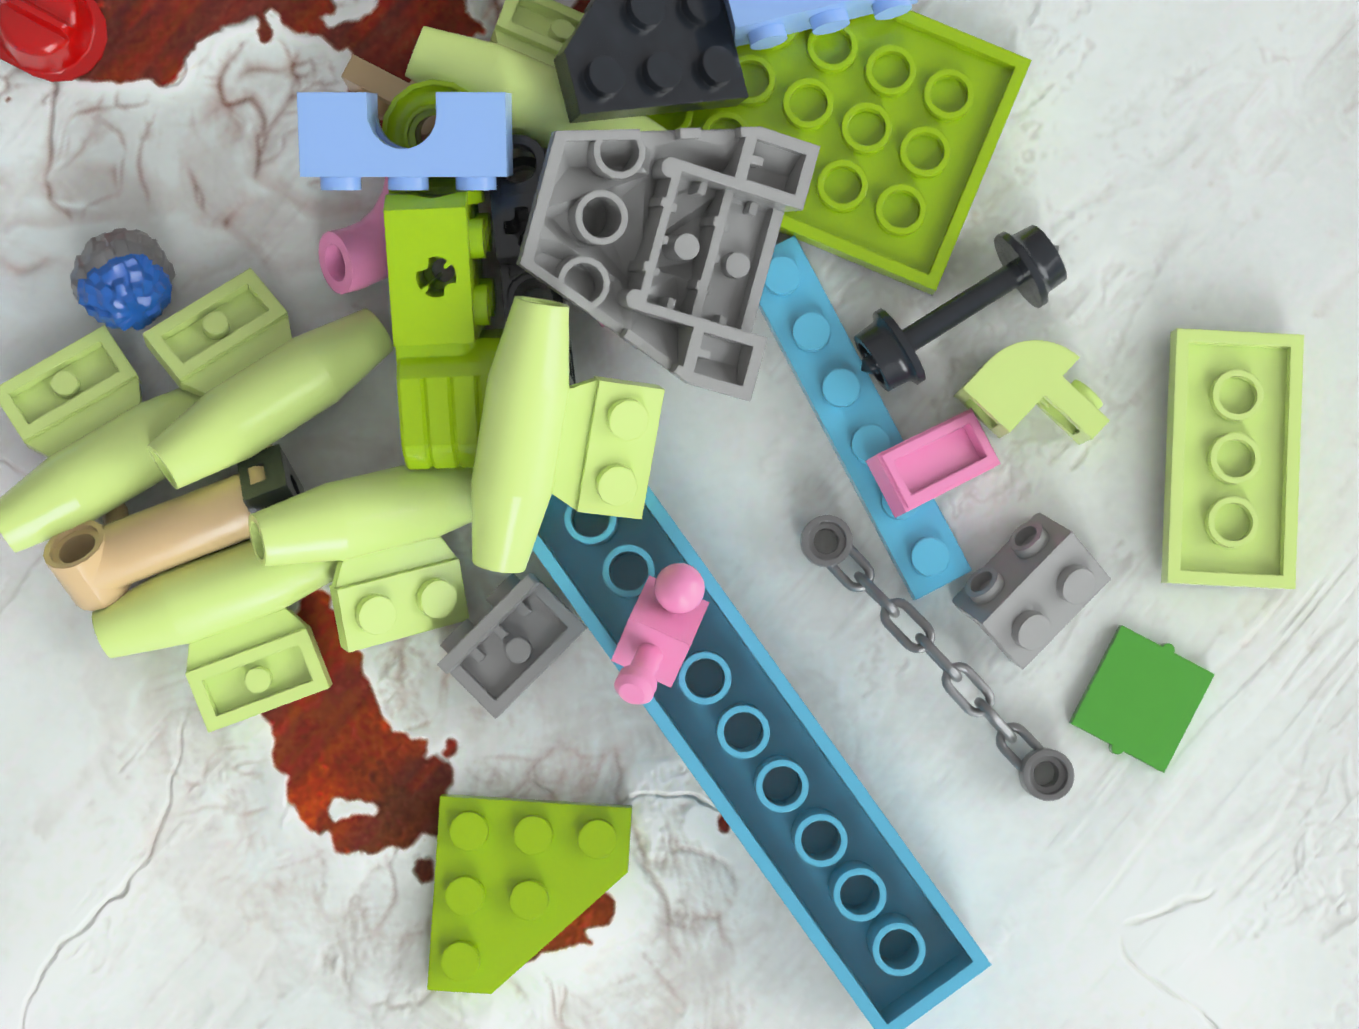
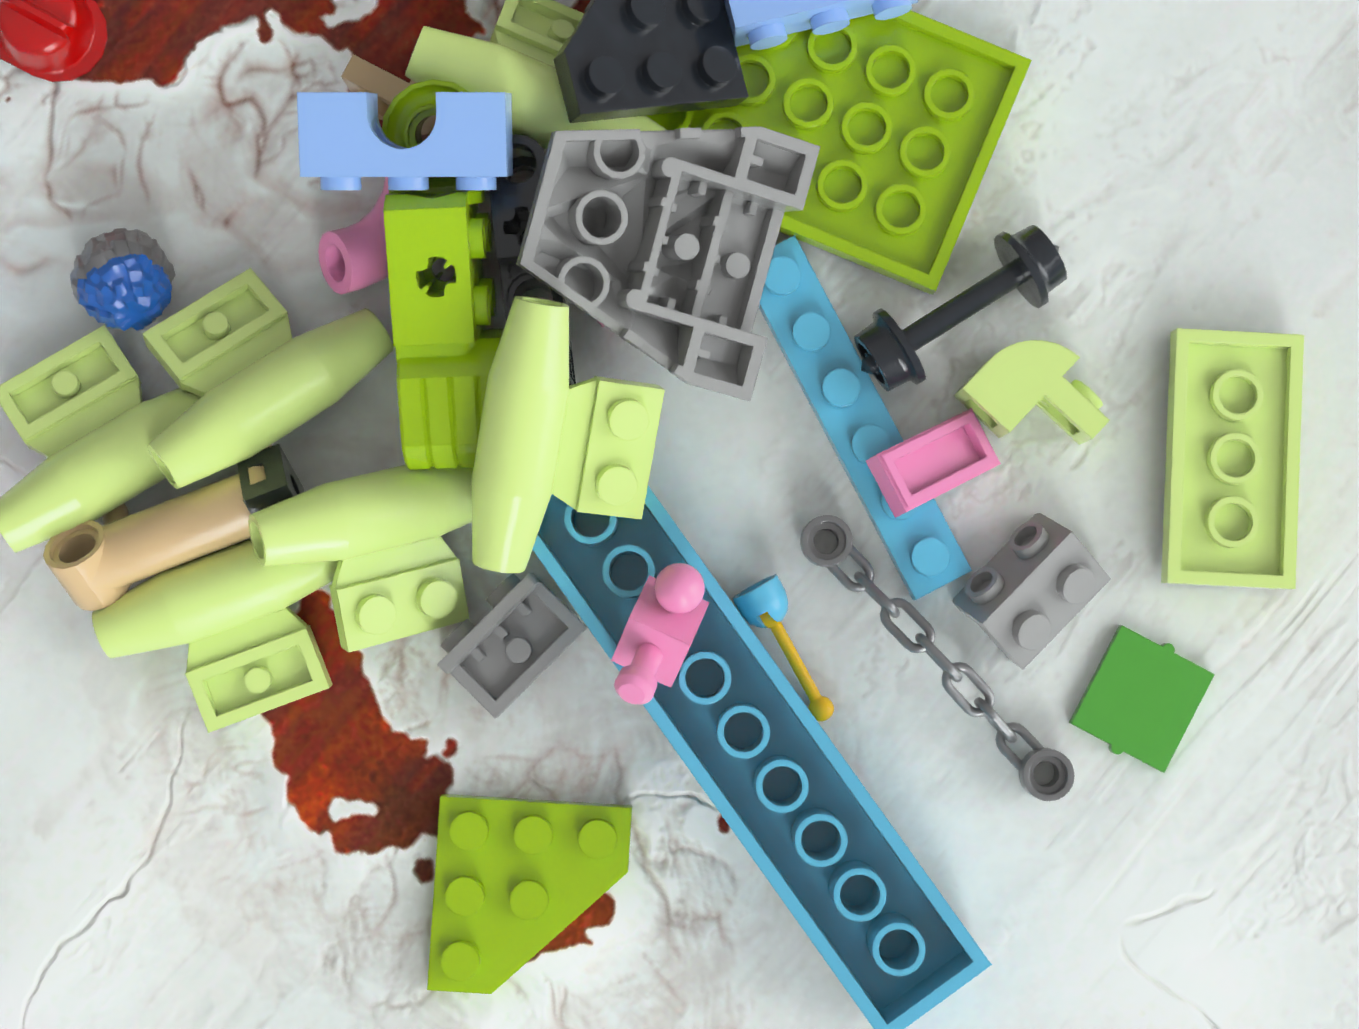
none -> hinge [732,574,834,721]

